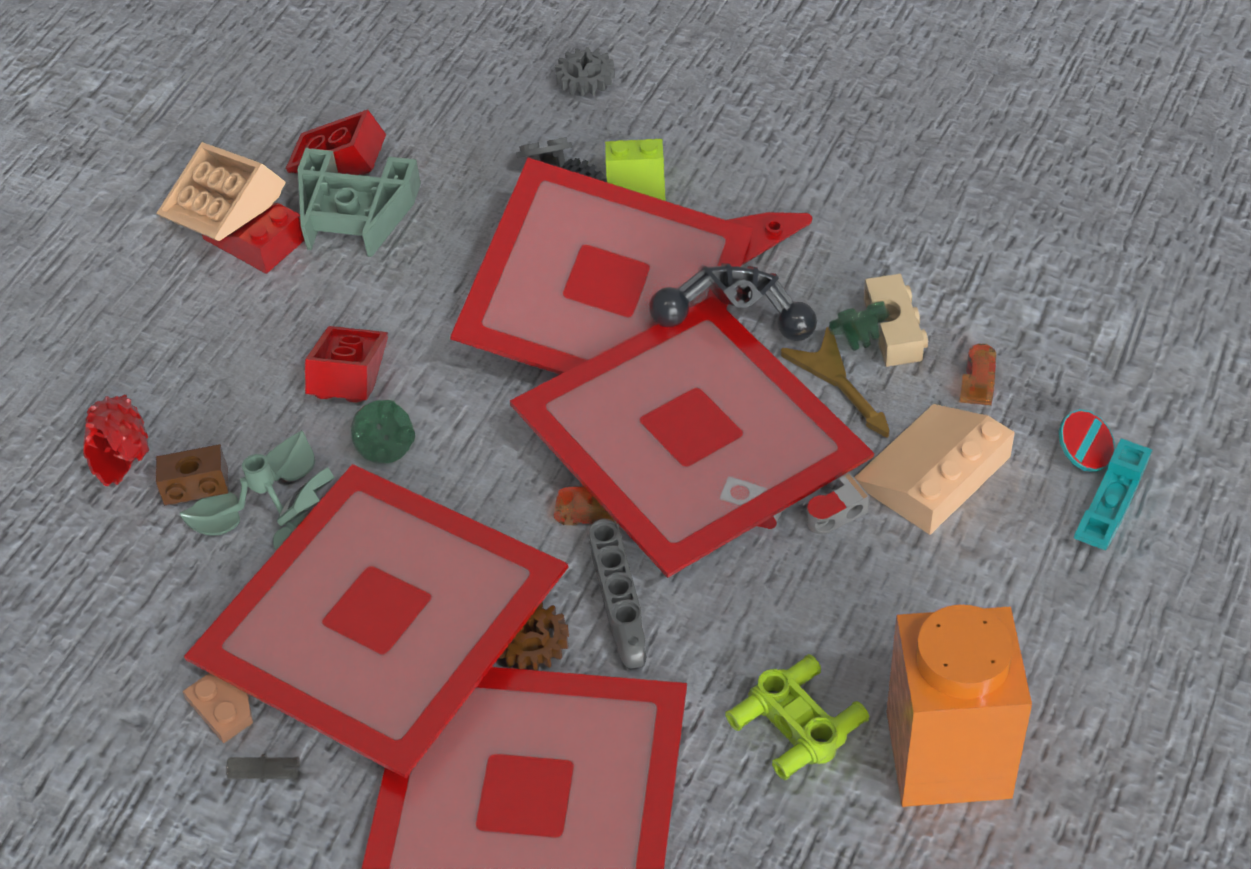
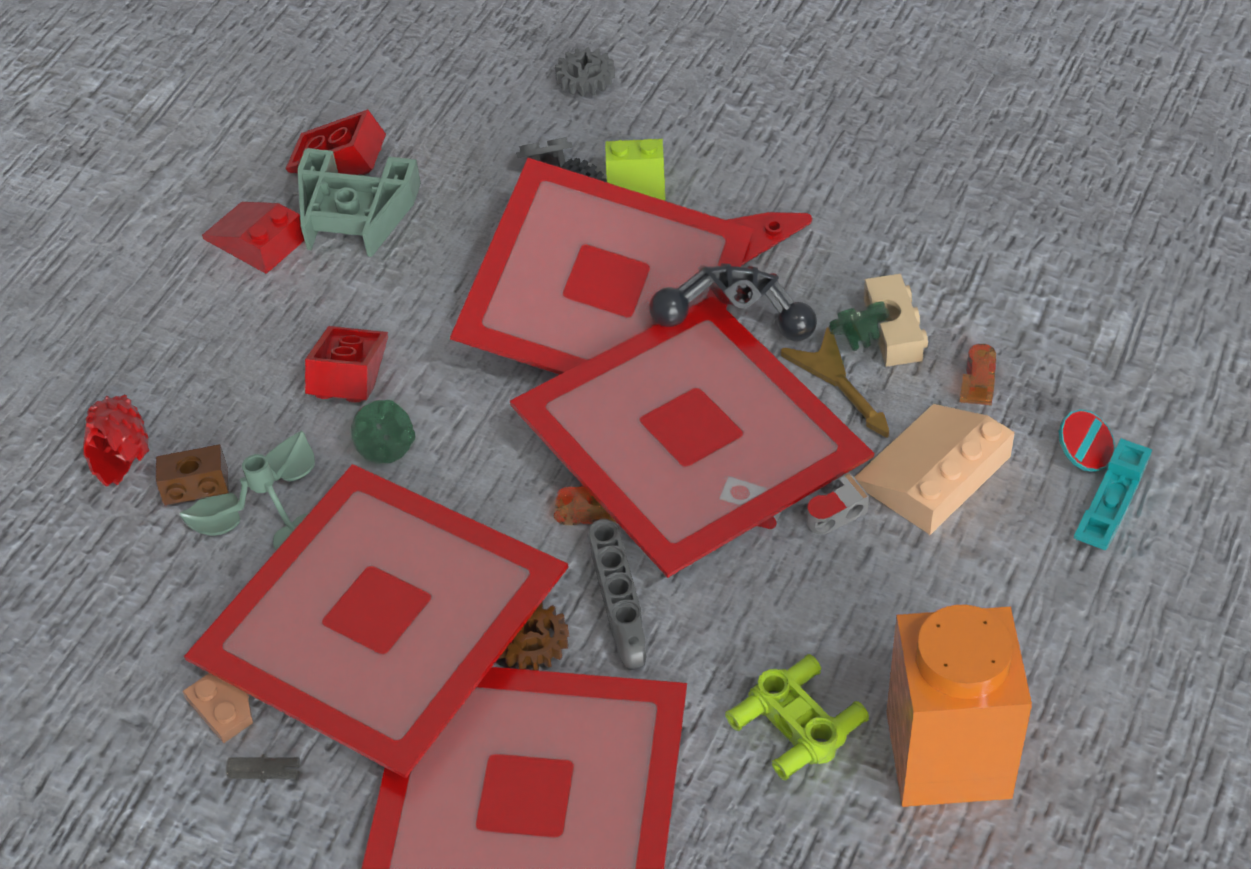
light nougat slope [156,142,286,241] -> none
sand green slope [277,467,335,527] -> none

